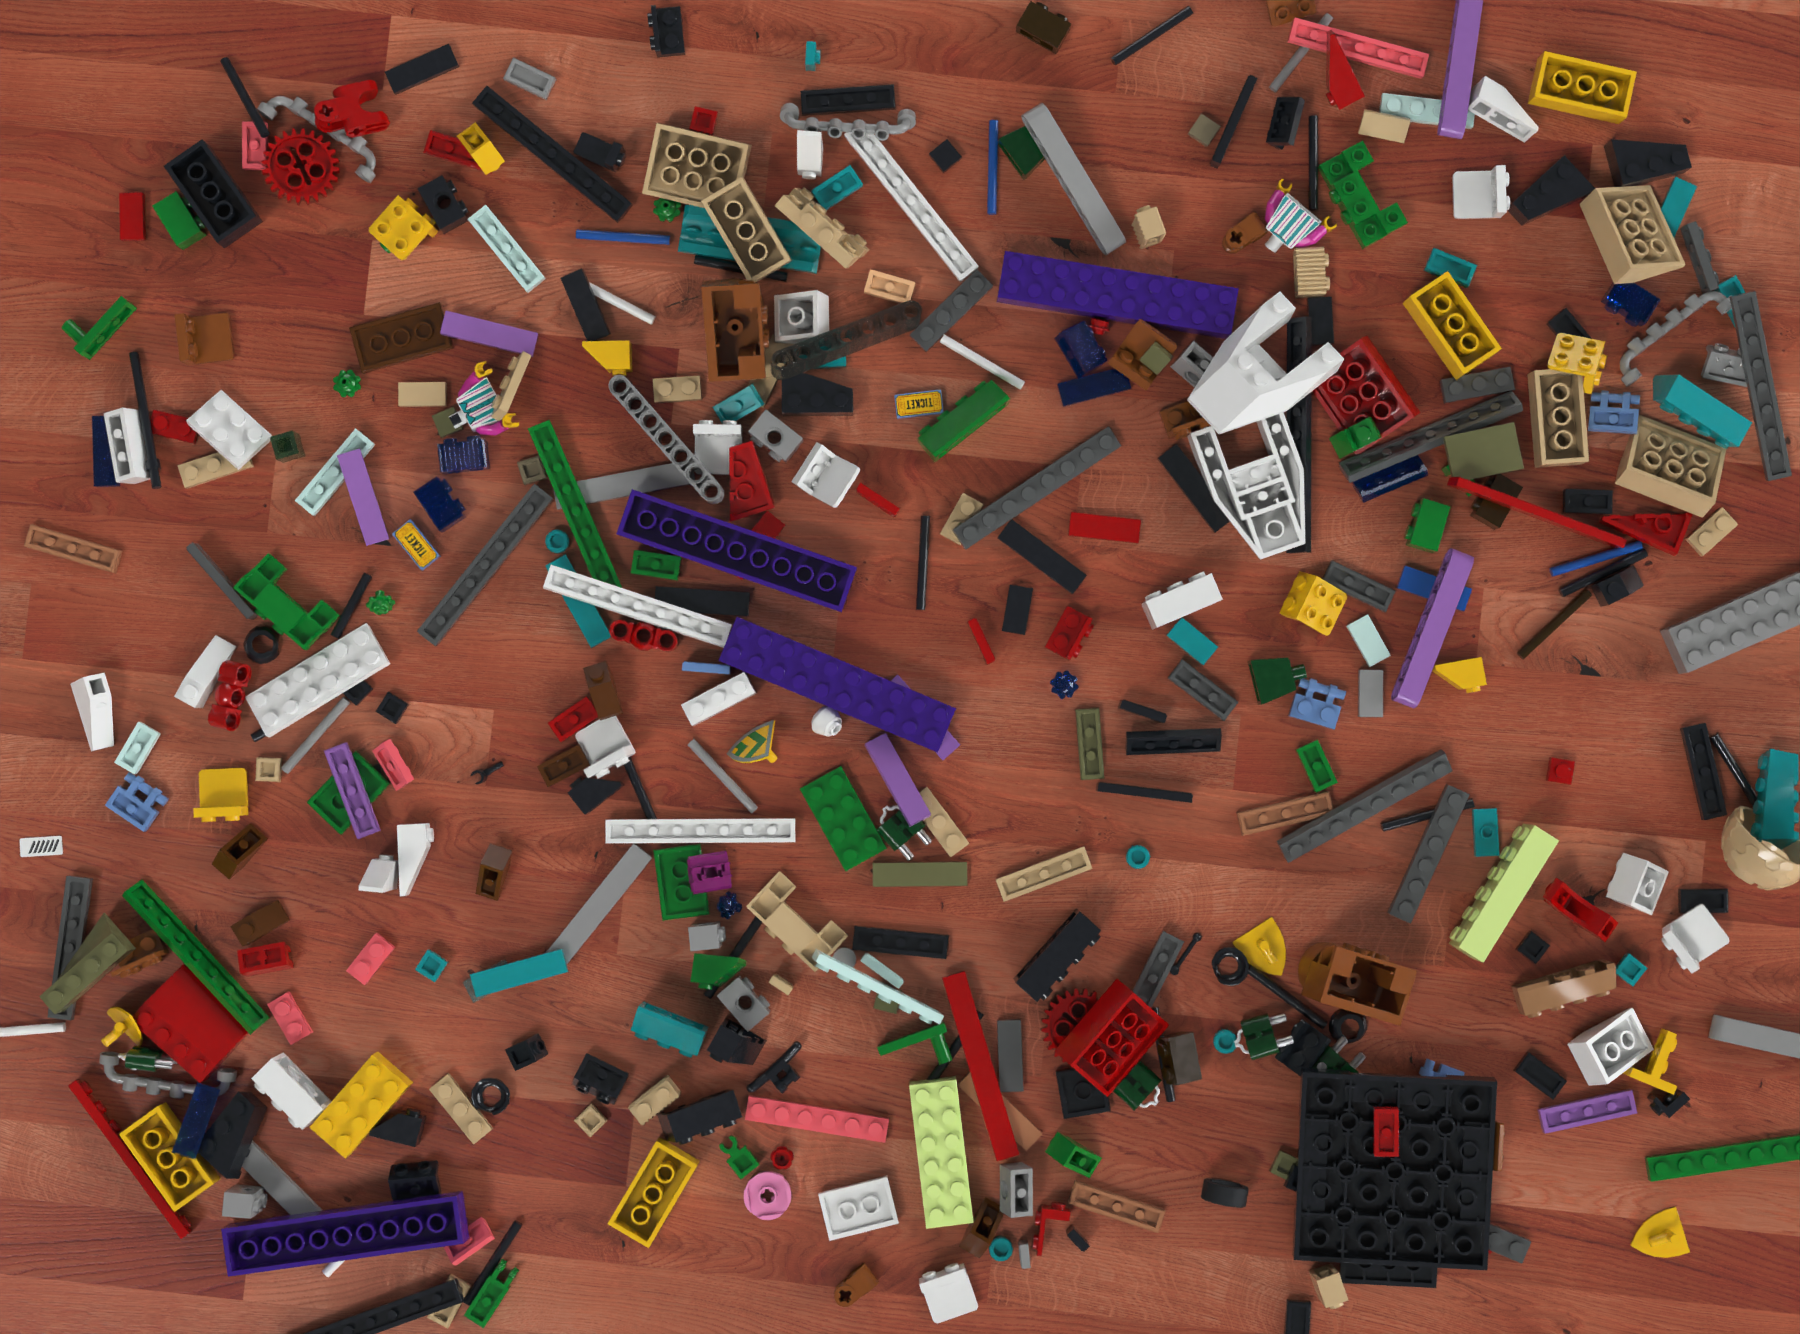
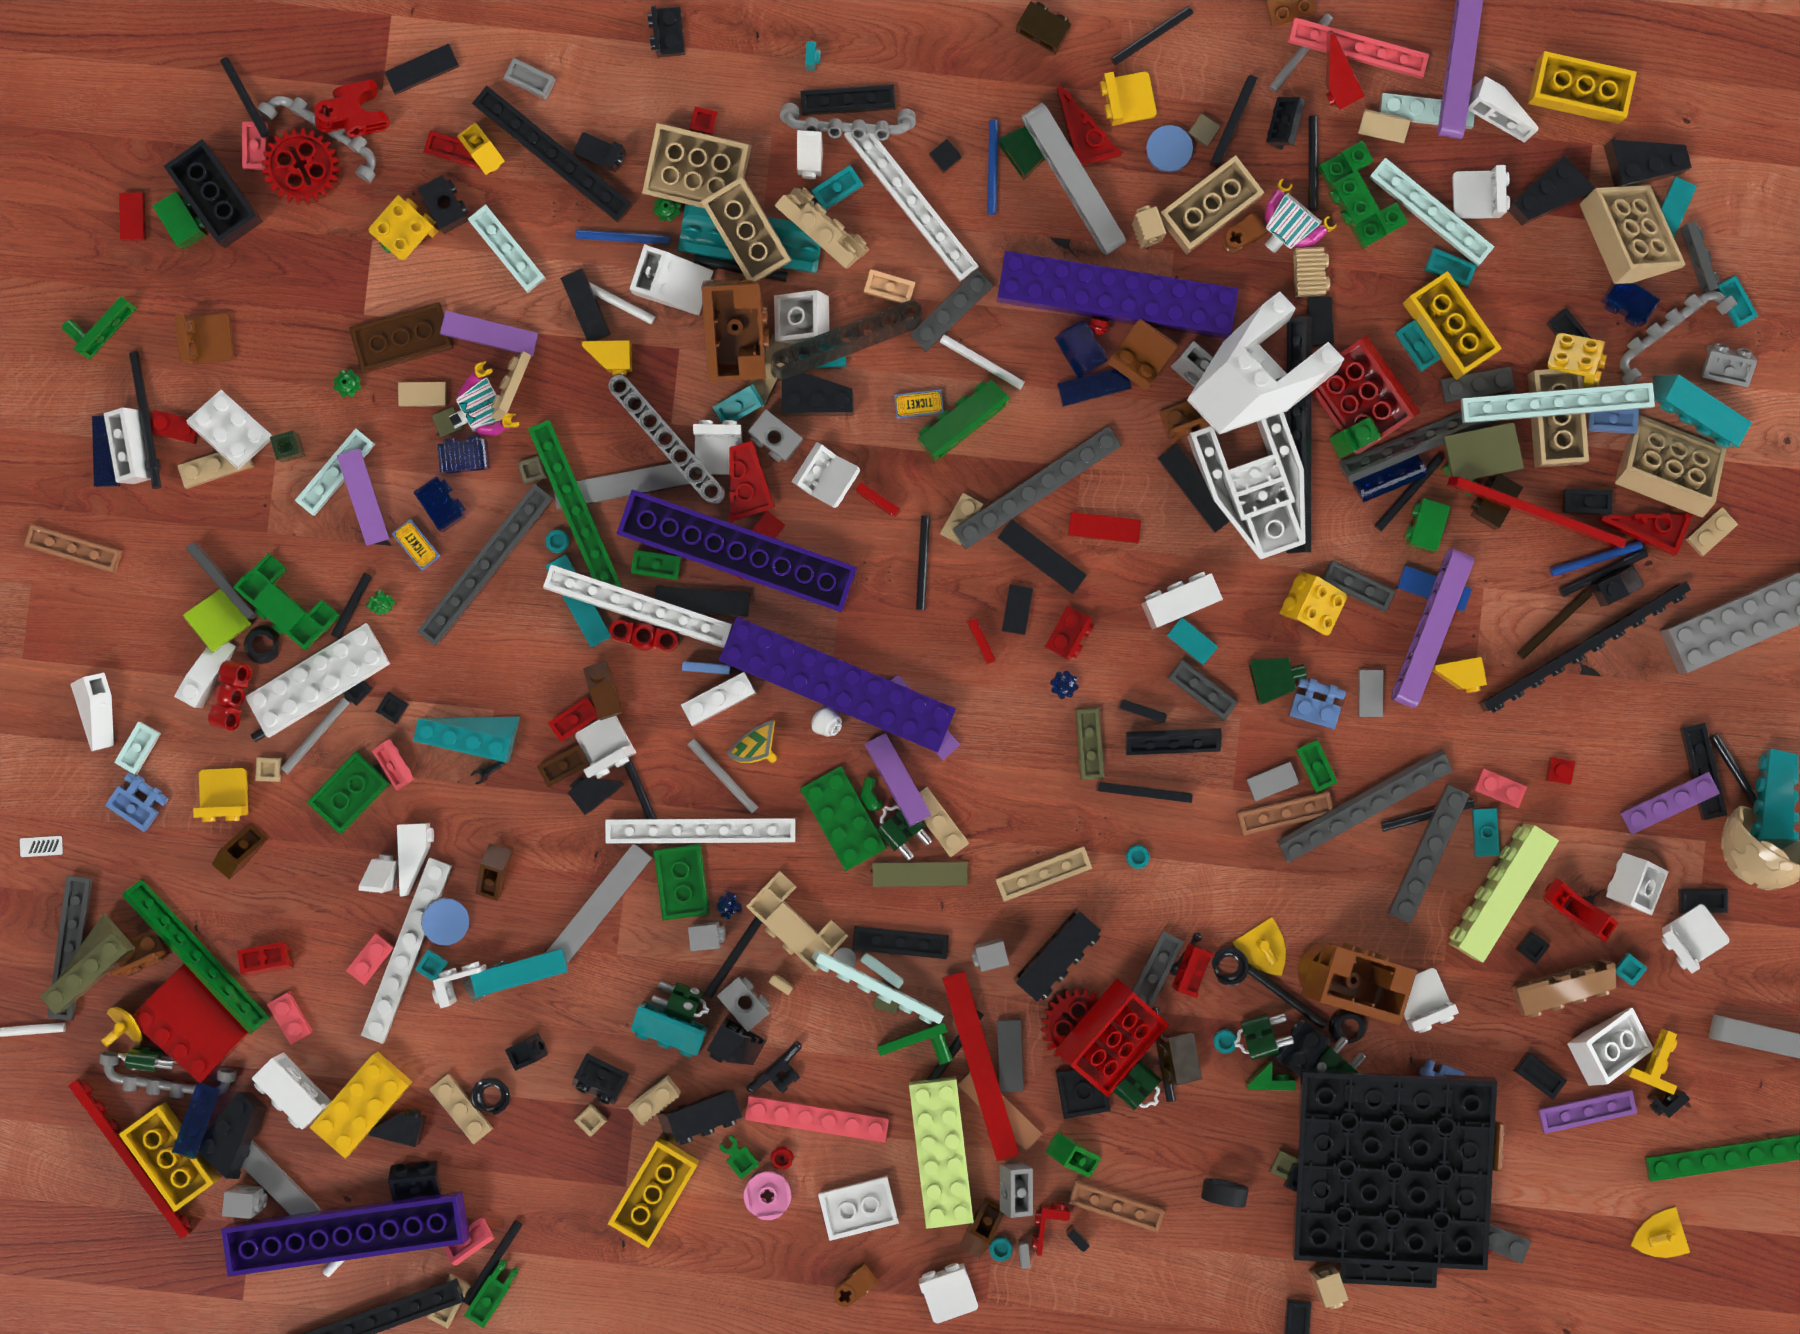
reddish brown slope [230,900,290,947] -> none
medium lavender tile [324,742,381,839] -> none
tan plate [653,376,702,403] -> none
magenta piece [687,851,732,894] -> none
green slope [690,953,747,990] -> none
olive tile [1140,341,1173,375] -> none
light aqua tile [1346,614,1391,667] -> none
red plate [1373,1107,1399,1157] -> none
dark grey plate [1729,291,1792,481] -> none
none -> lime tile [183,589,251,653]
none -> white plate [361,857,452,1044]
none -> teal wedge [413,717,520,763]
none -> medium blue tile [421,898,469,945]
none -> white bracket [432,961,487,1008]
none -> white slope [630,244,714,316]
none -> dark green piece [651,981,709,1023]
none -> green arm [860,777,883,811]
none -> light grey brick [971,938,1009,972]
none -> red wing [1056,86,1122,166]
none -> yellow bracket [1100,71,1157,126]
none -> medium blue tile [1146,125,1193,173]
none -> tan brick [1160,155,1265,255]
none -> red hinge [1171,943,1214,998]
none -> green slope [1245,1059,1296,1091]
none -> light grey tile [1246,762,1299,801]
none -> light aqua plate [1369,158,1494,266]
none -> black bar [1374,455,1443,532]
none -> teal plate [1394,320,1441,373]
none -> white bracket [1404,968,1459,1033]
none -> light aqua plate [1461,383,1655,423]
none -> coral plate [1473,768,1527,809]
none -> black plate [1479,582,1691,713]
none -> medium lavender plate [1620,772,1720,835]

